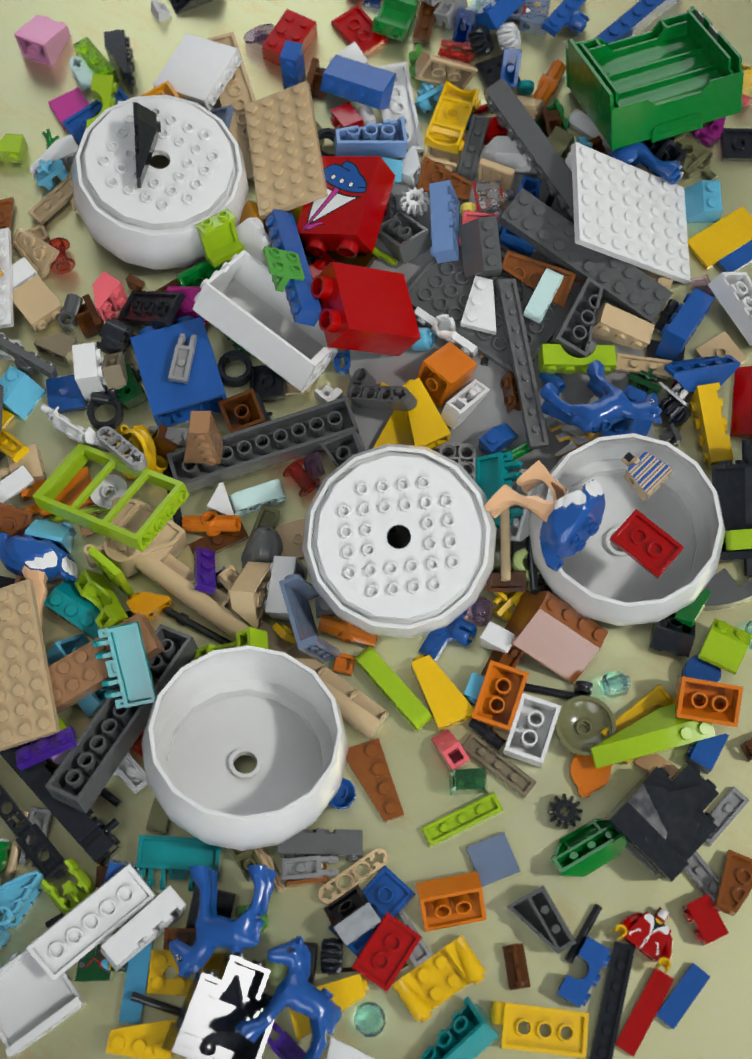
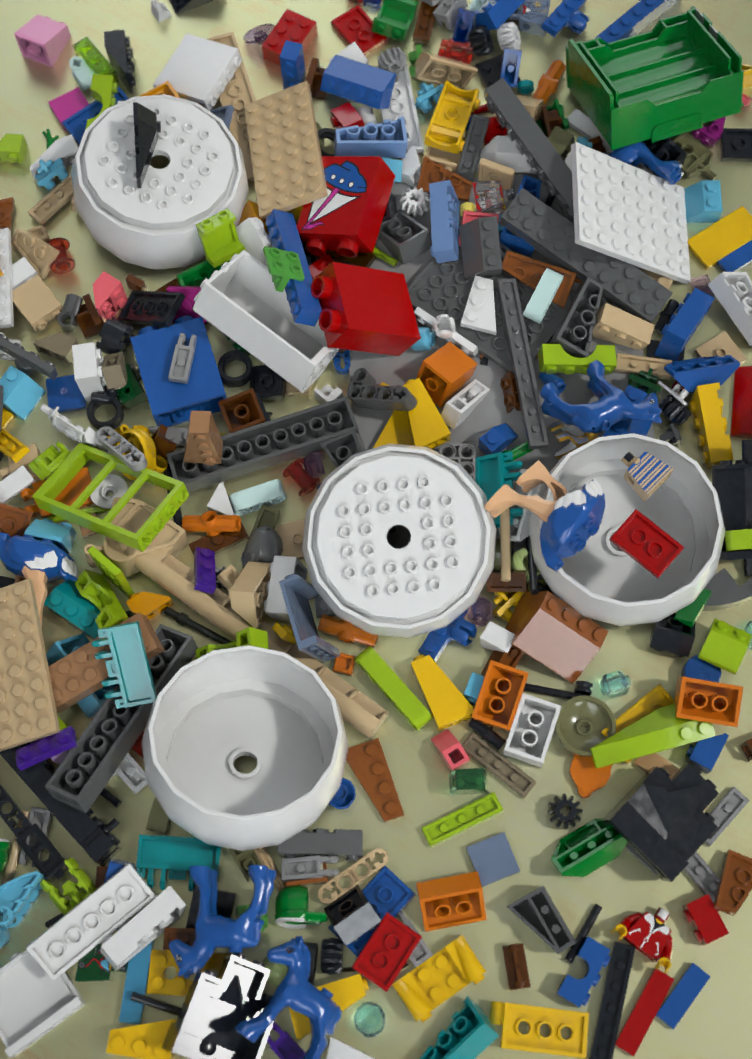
none -> lime hinge [28,442,71,481]
none -> green piece [274,885,328,929]
none -> light grey gear [377,46,407,74]

